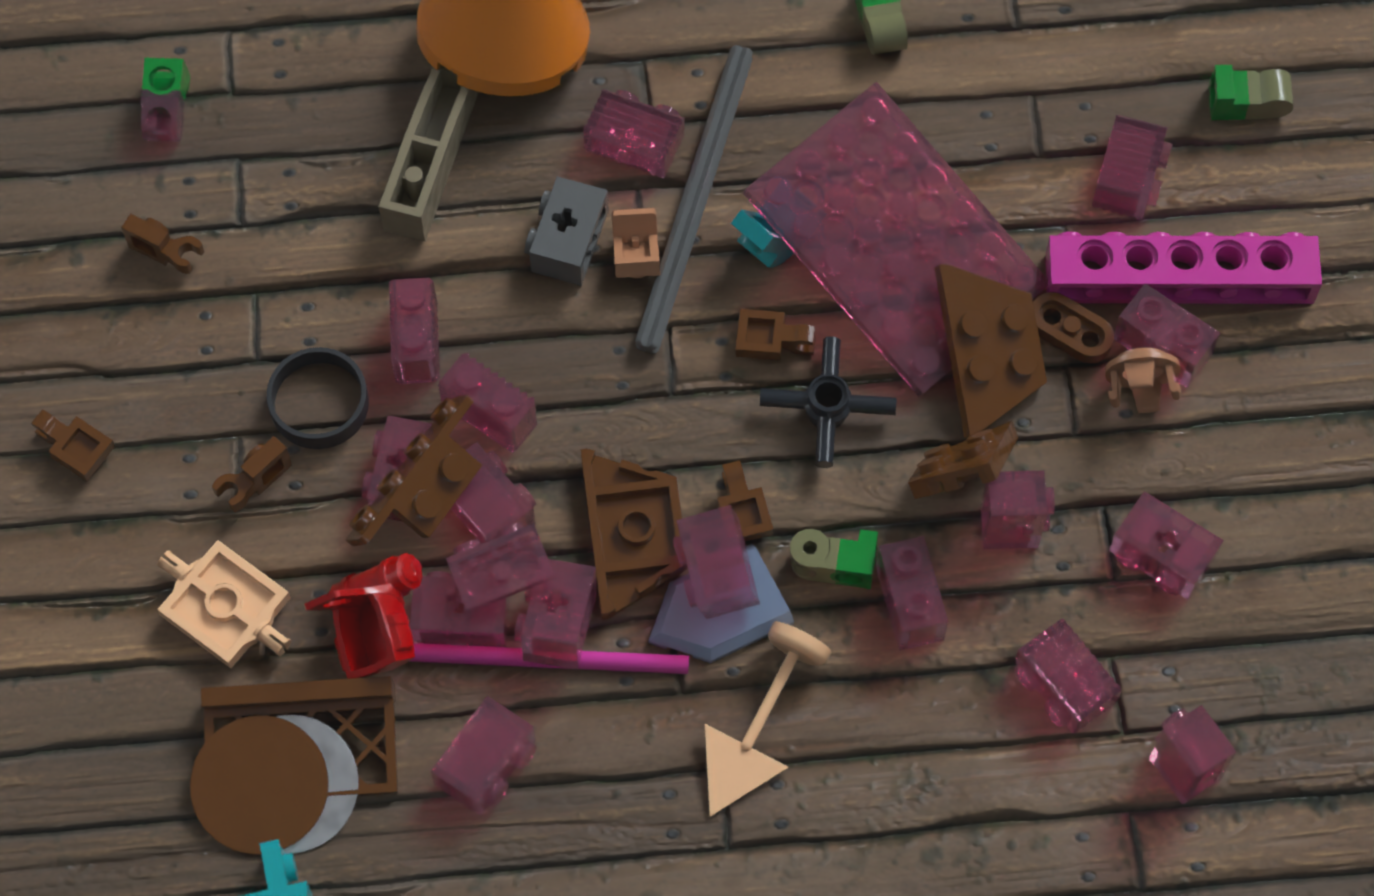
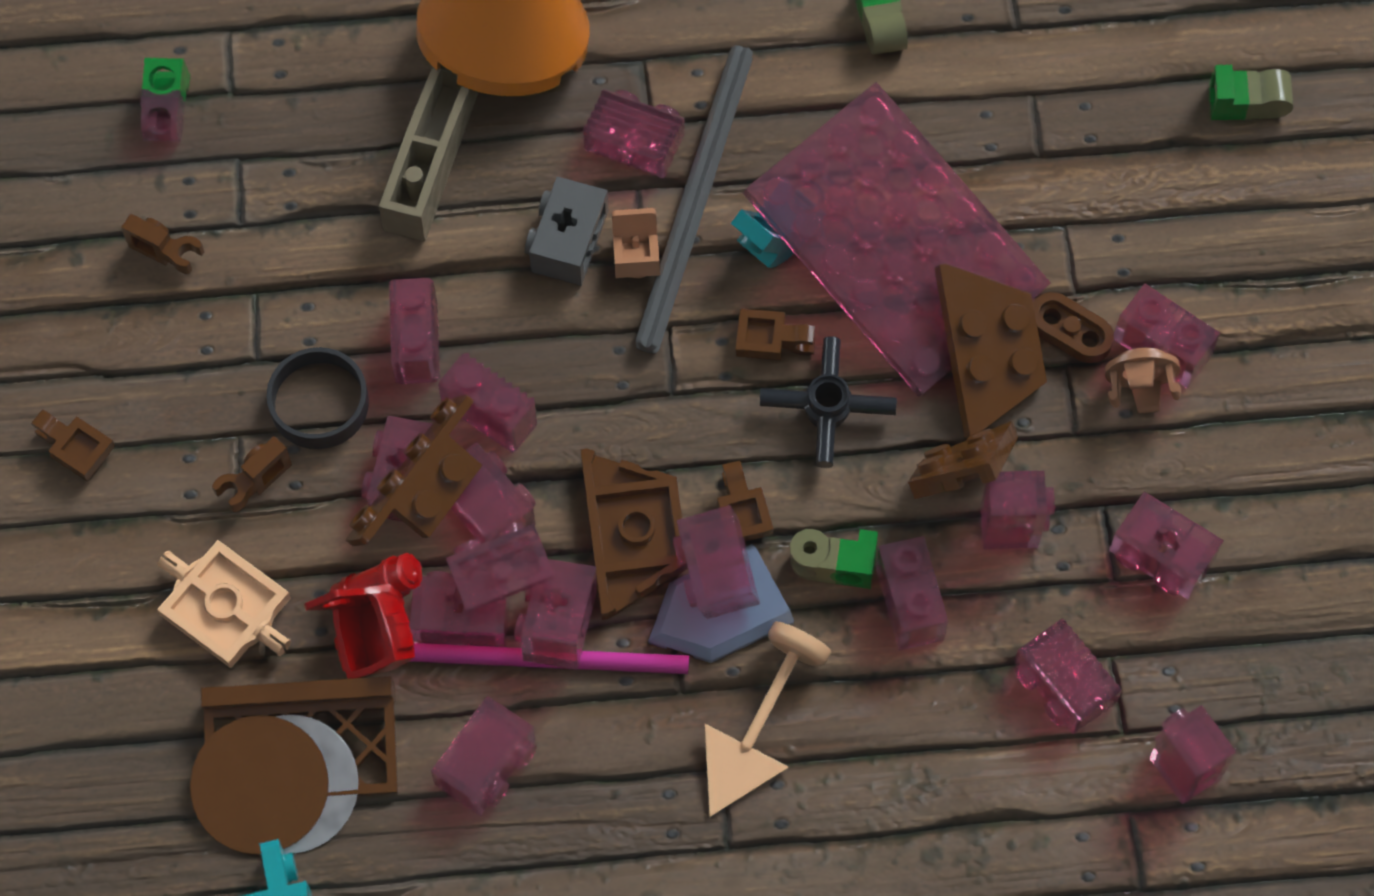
dark pink brick [1045,232,1322,304] -> none
clear pink brick [1092,114,1172,219] -> none

